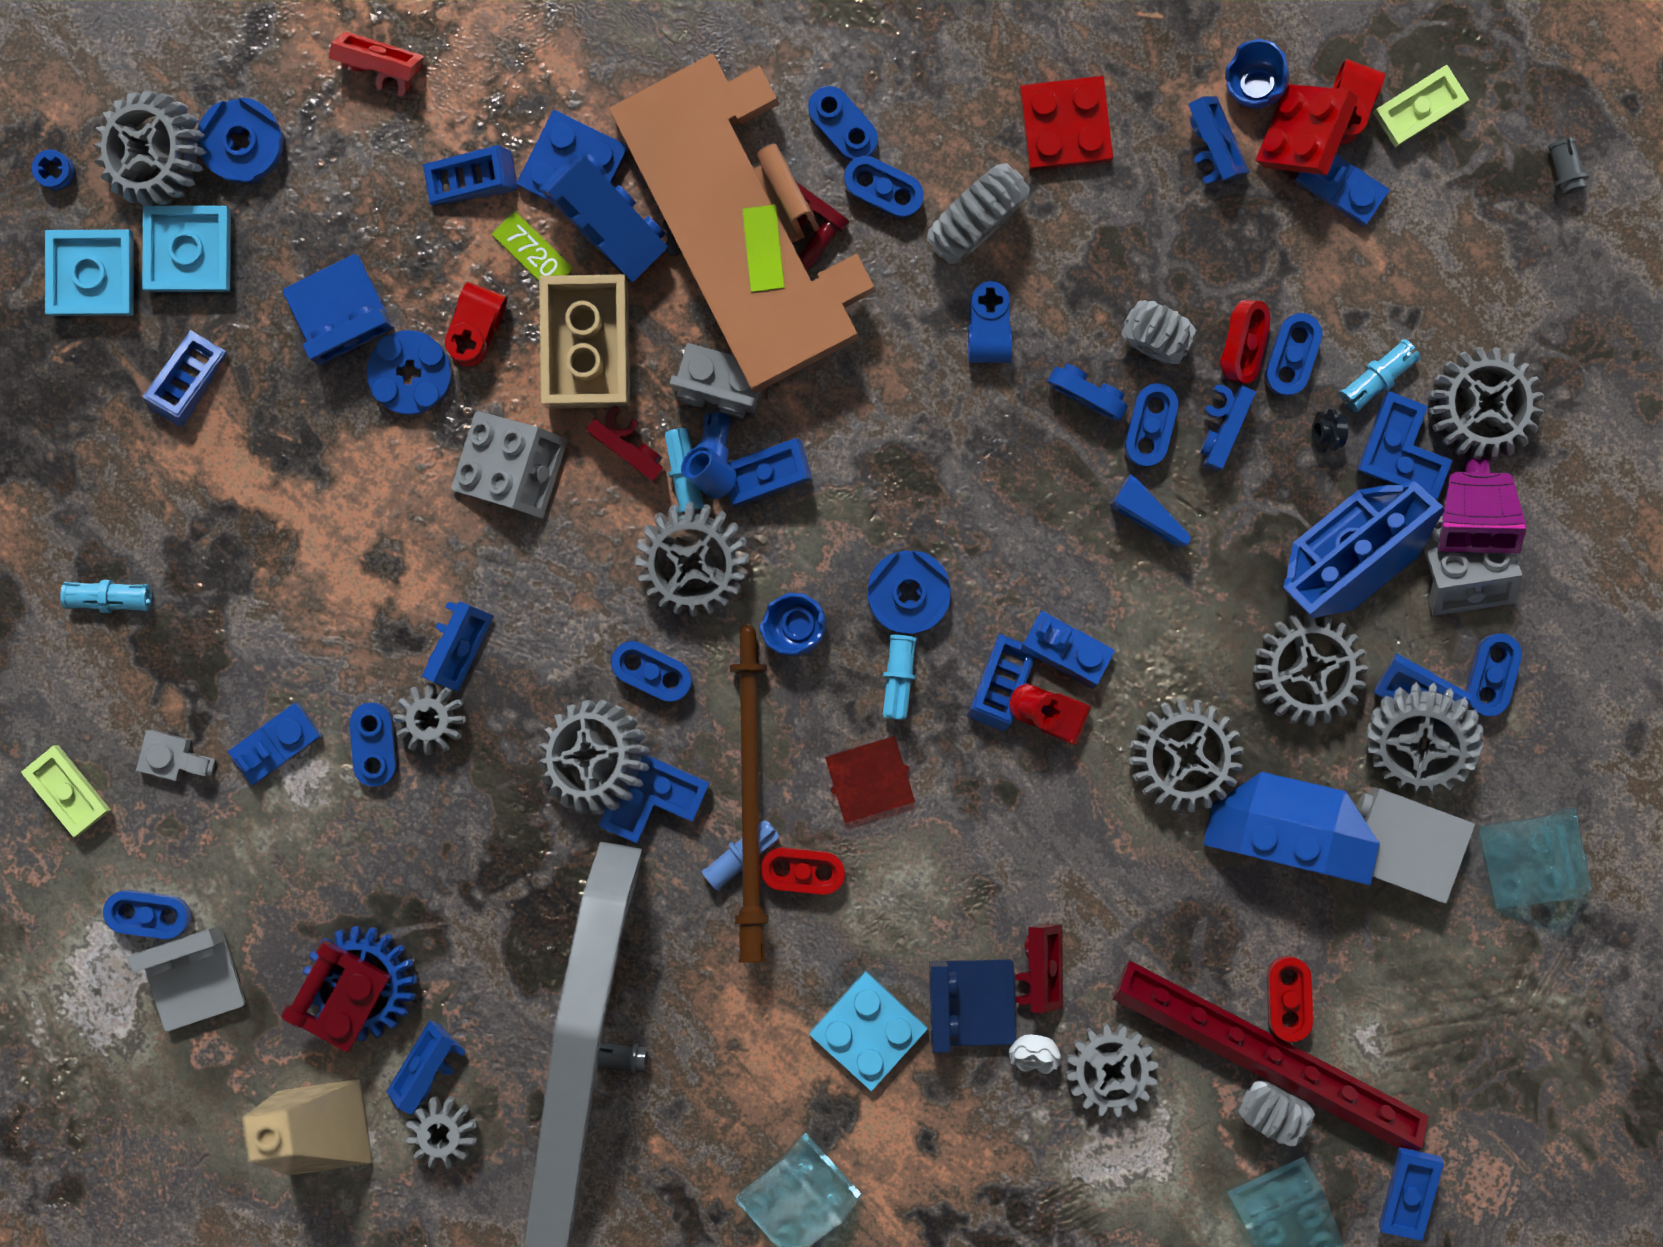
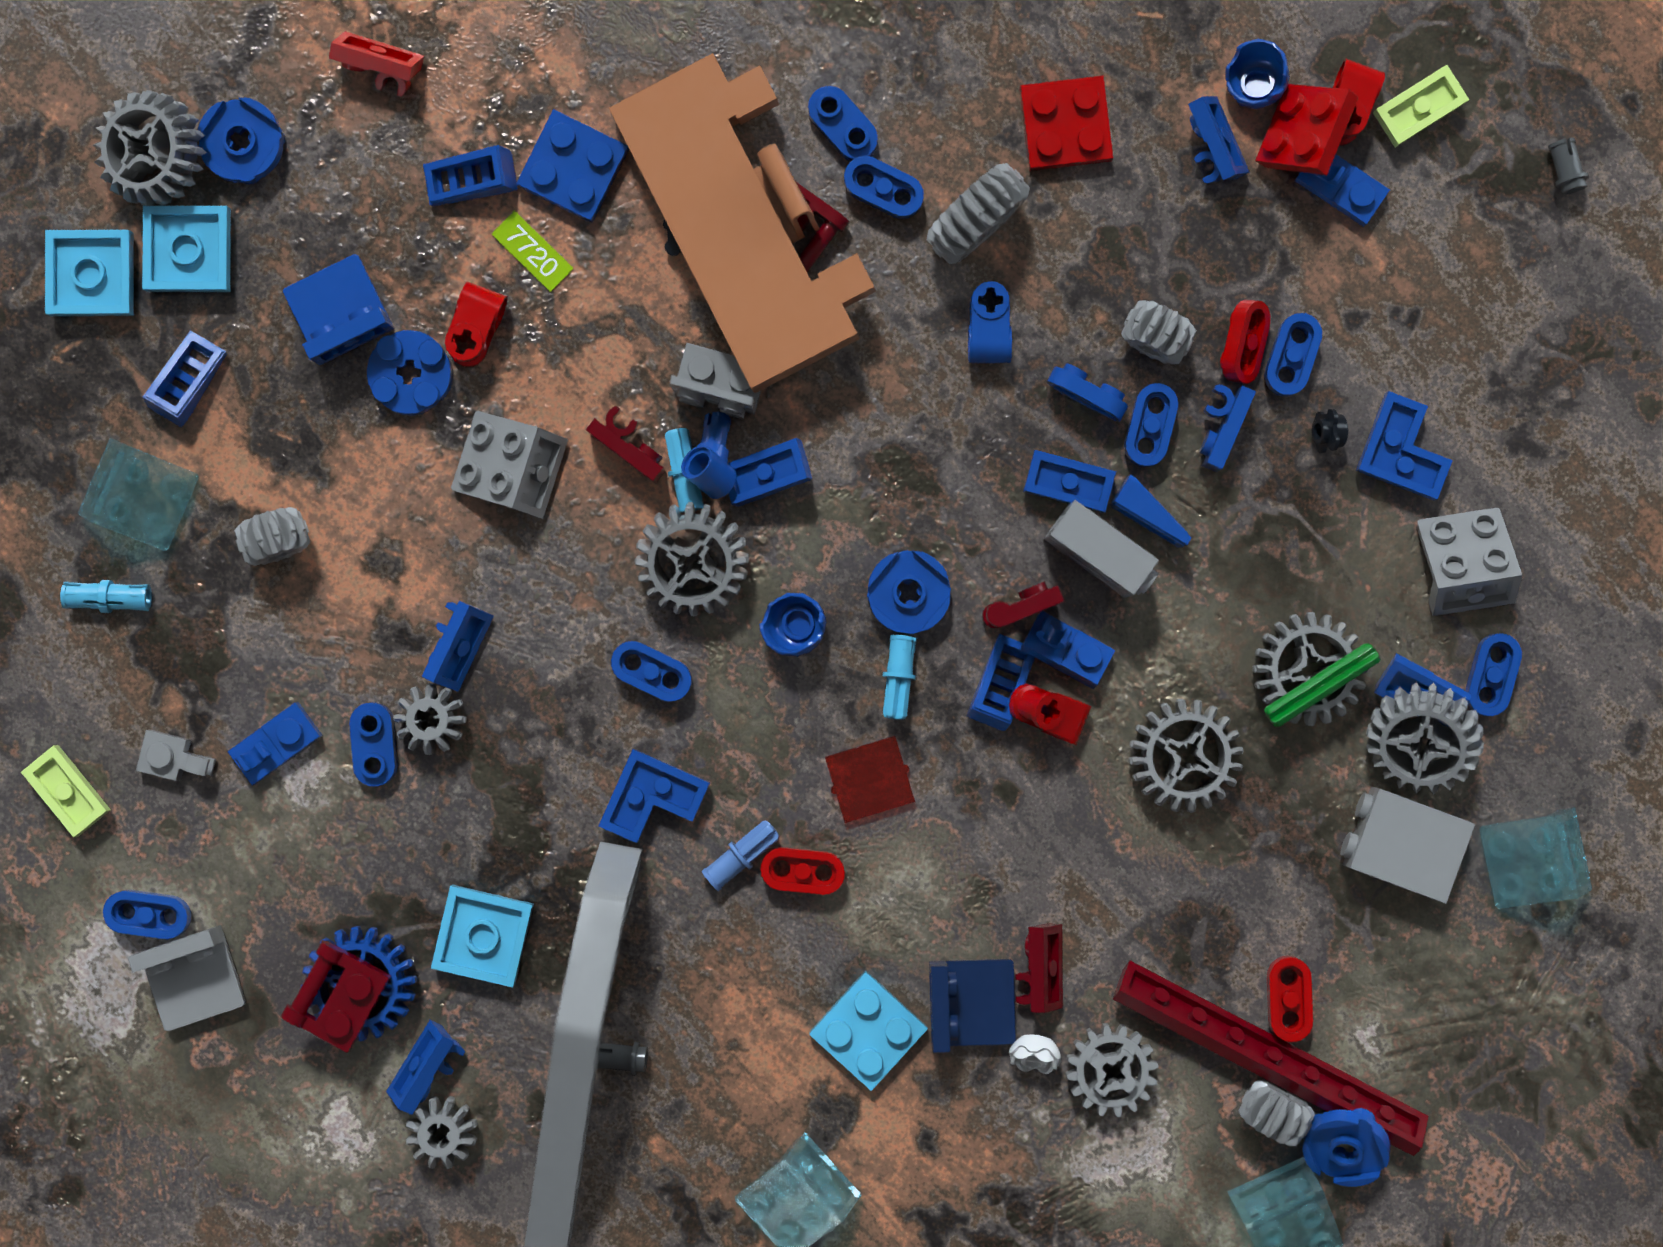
blue bush [31,149,75,191] -> none
tan slope [243,1079,372,1176] -> none
light grey gear [536,700,651,814] -> none
blue wedge [539,153,668,283] -> none
tan brick [539,275,630,409] -> none
reddish brown bar [730,625,768,963] -> none
lime sticker [742,204,785,292] -> none
blue wedge [1203,772,1380,885] -> none
blue wedge [1283,481,1444,618] -> none
medium azure pin [1339,339,1421,413] -> none
blue plate [1378,1147,1444,1241] -> none
light grey gear [1428,347,1544,461] -> none
magenta torso [1438,458,1526,554] -> none
none -> clear light blue bracket [77,437,199,551]
none -> light grey gear [234,507,310,566]
none -> medium azure plate [431,885,534,988]
none -> dark red plate [982,581,1064,629]
none -> blue plate [1023,450,1116,513]
none -> light grey brick [1043,500,1159,598]
none -> green axle [1264,643,1380,727]
none -> blue plate [1303,1108,1391,1187]

